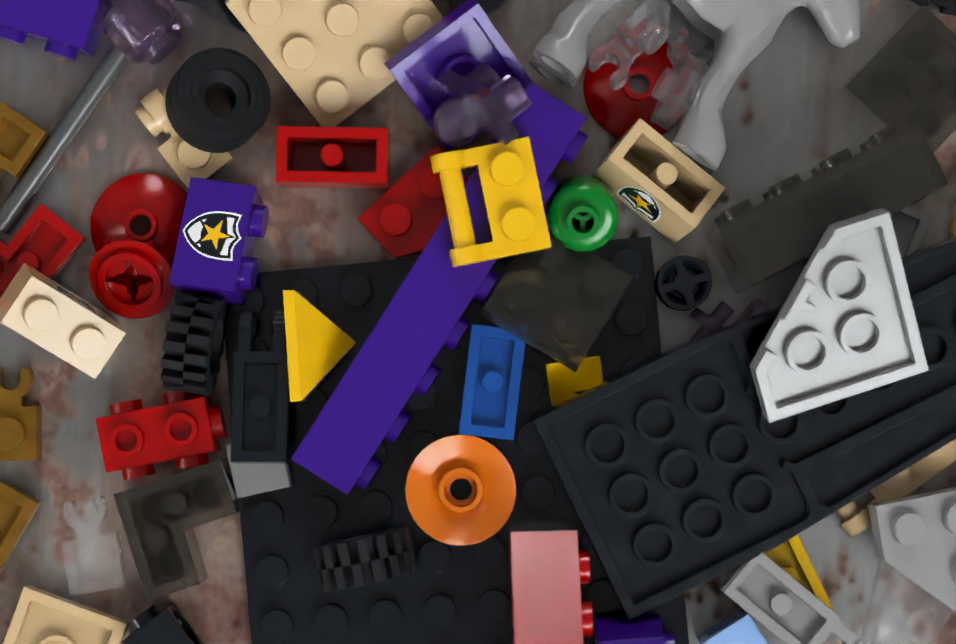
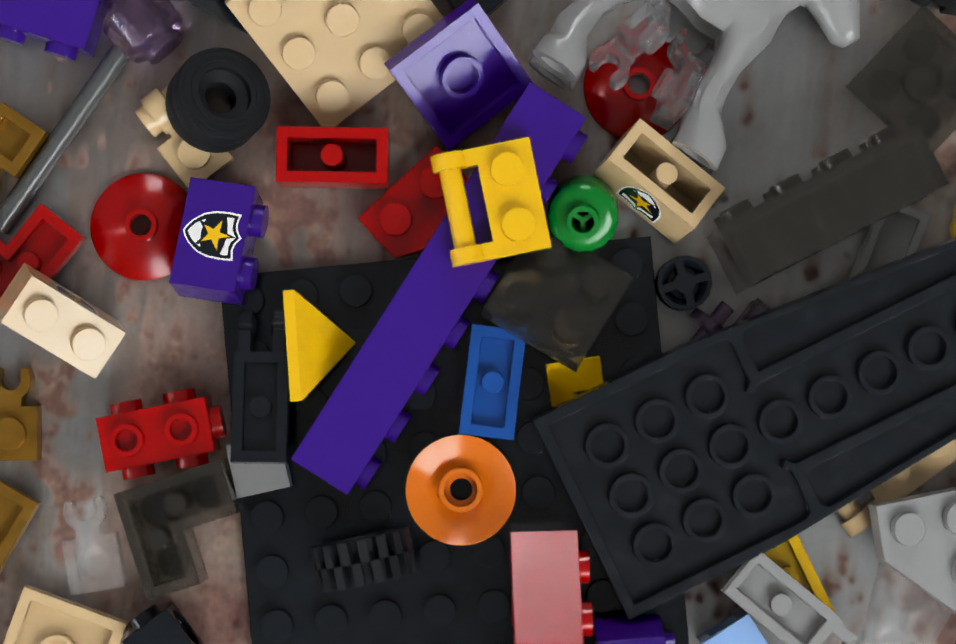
red gear [89,234,174,319] -> none
black tyre [161,291,228,396] -> none
clear purple hips [433,63,532,147] -> none
plate [750,208,929,423] -> none

